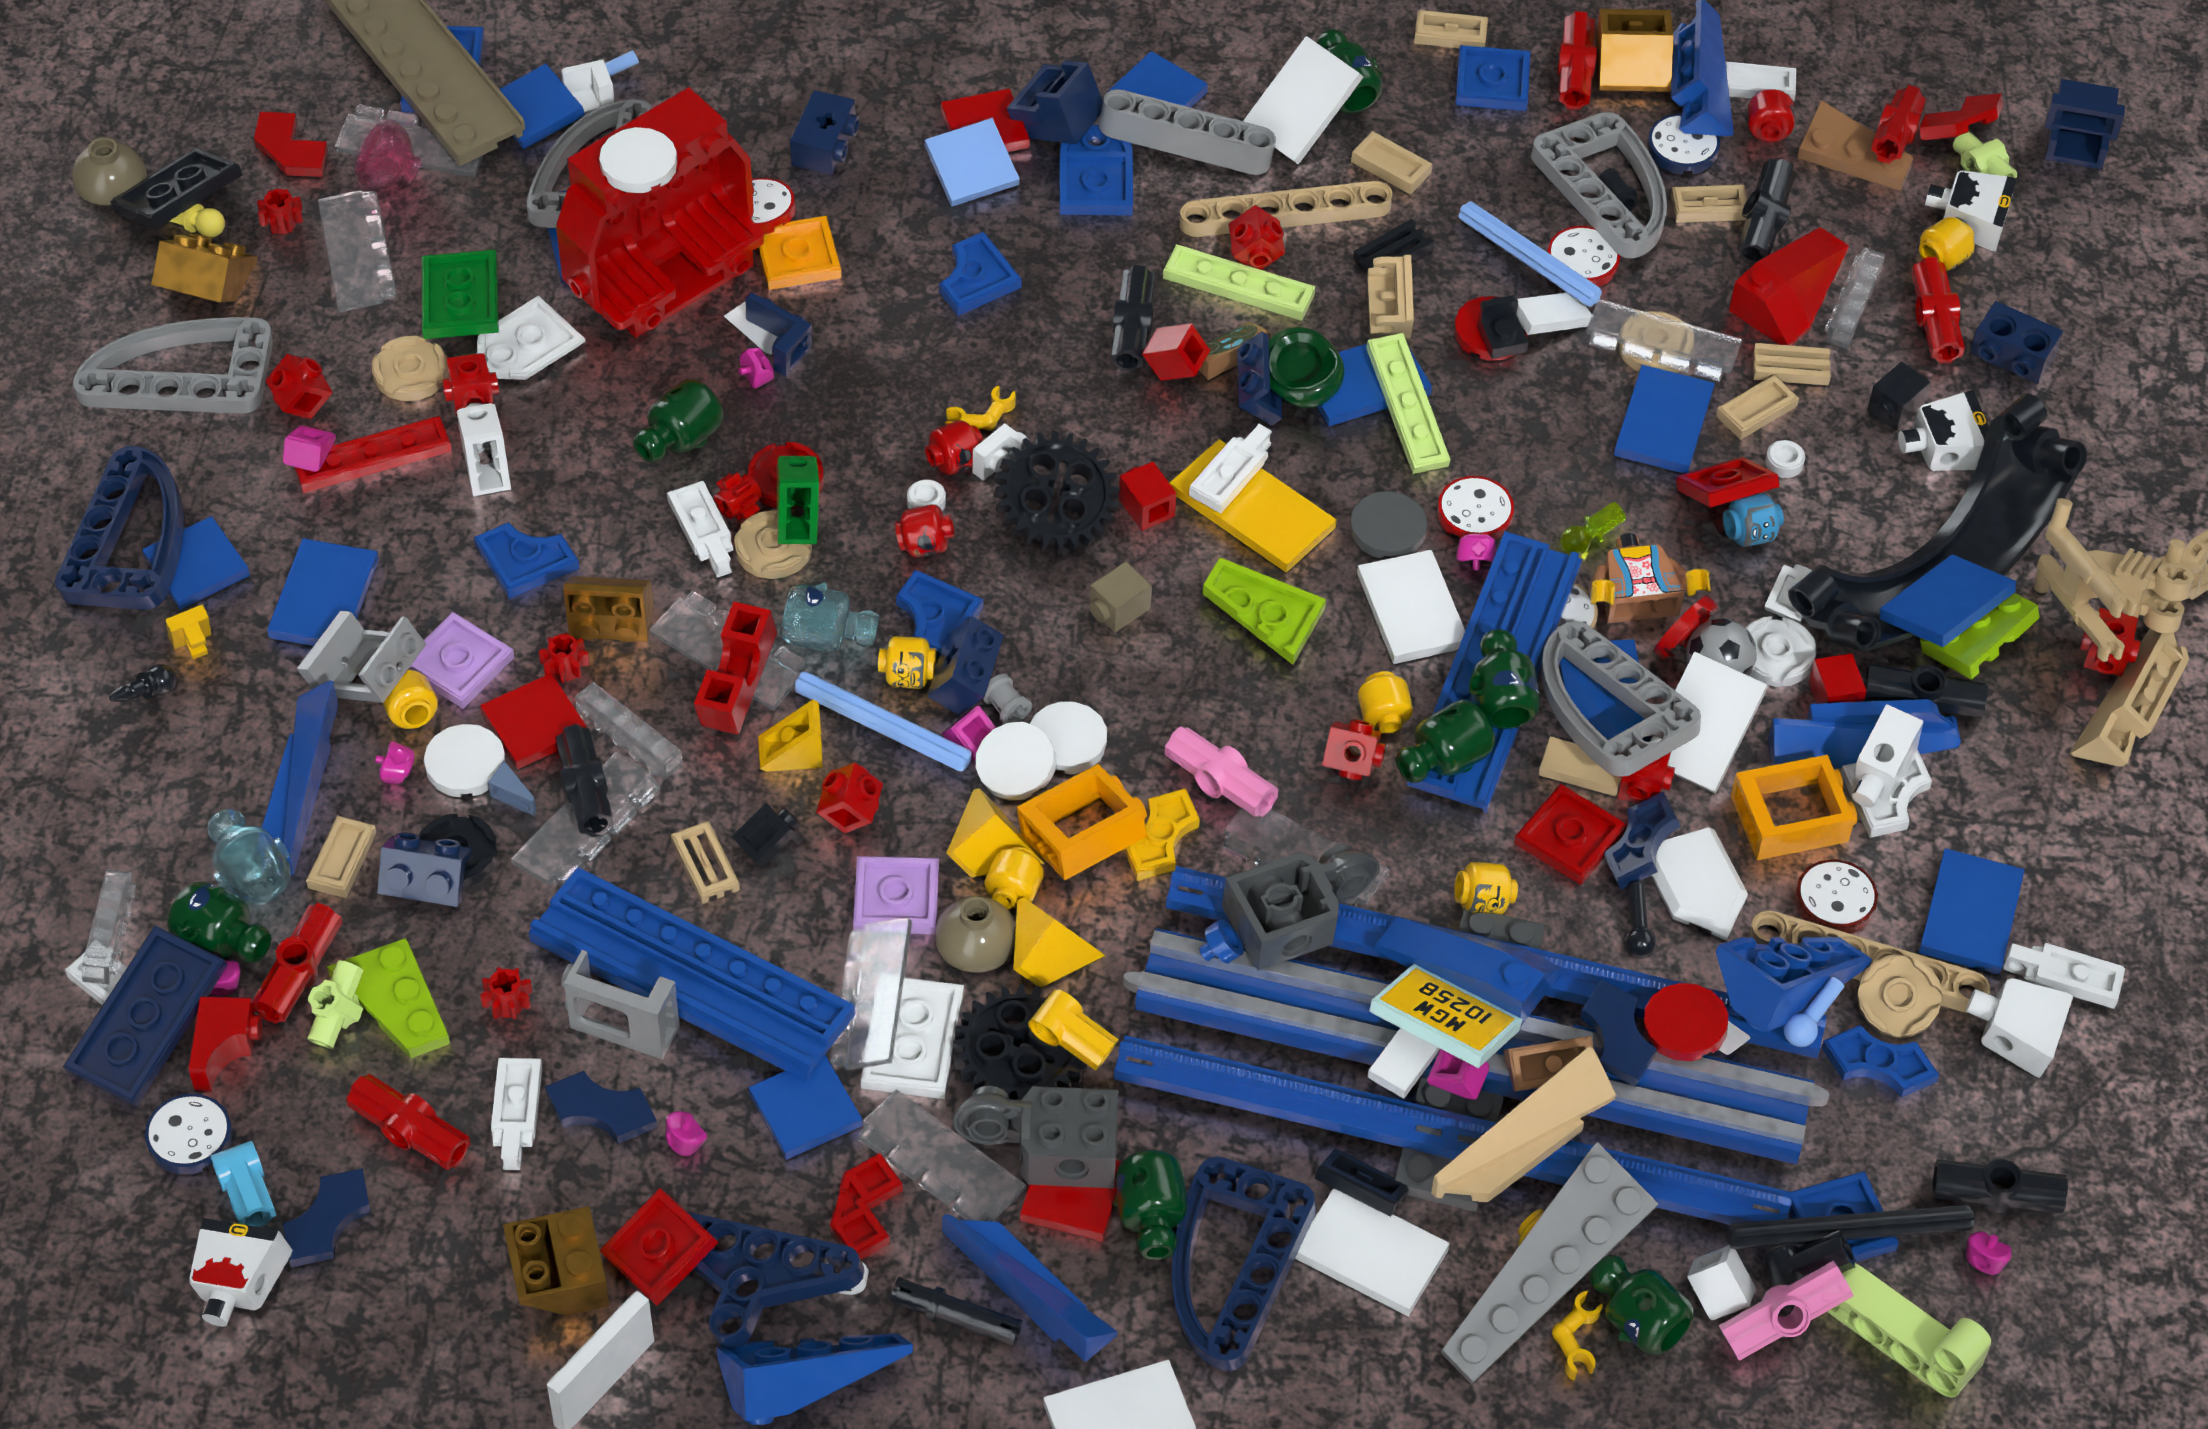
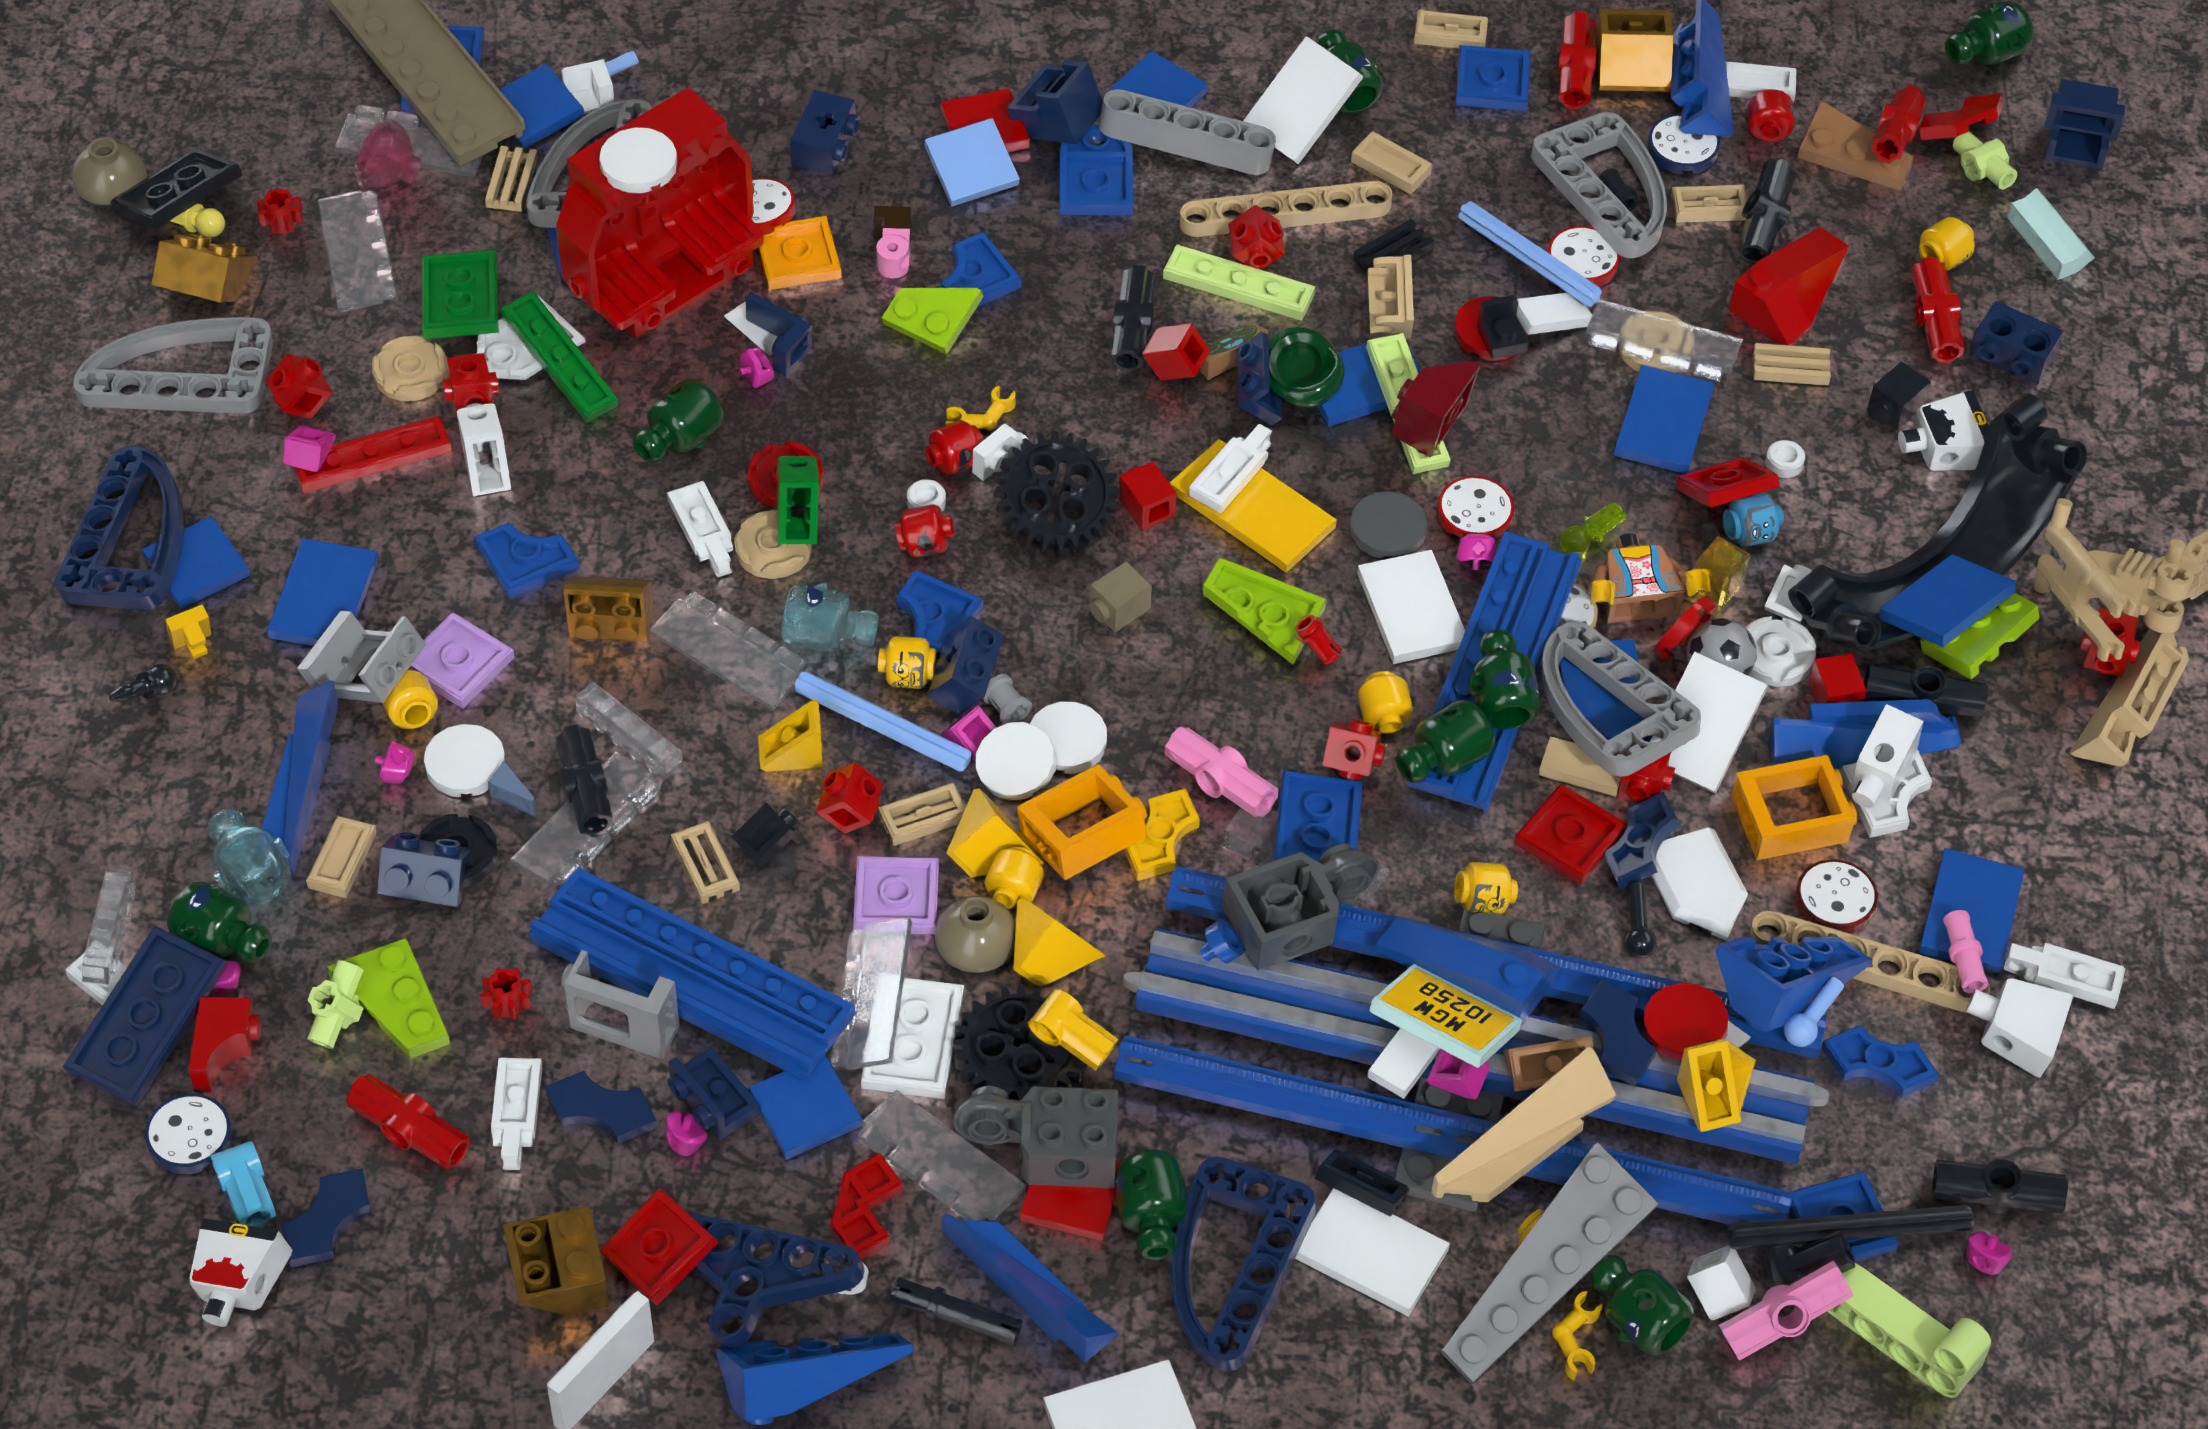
red piece [252,902,343,1024] -> none
red tile [254,111,328,177] -> none
red tile [480,673,587,770] -> none
red gear [539,632,590,683] -> none
red arch [694,601,777,735] -> none
red gear [714,472,762,521] -> none
tan tile [1716,375,1799,440] -> none
clear piece [1824,247,1886,349] -> none
tan tile [1857,955,1942,1039] -> none
white torso [1925,171,2017,252] -> none
none -> tan tile [485,145,538,212]
none -> green tile [501,291,619,423]
none -> dark blue bracket [667,1047,761,1140]
none -> bright pink leg [874,206,912,279]
none -> tan tile [878,782,966,846]
none -> lime wing [882,288,984,355]
none -> blue tile [1273,771,1363,862]
none -> red pin [1295,615,1342,665]
none -> dark red slope [1391,361,1481,458]
none -> yellow slope [1677,1039,1756,1132]
none -> clear yellow brick [1695,536,1751,607]
none -> bright pink pin [1943,910,1988,993]
none -> dark green piece [1945,1,2034,66]
none -> light aqua piece [2008,188,2095,280]

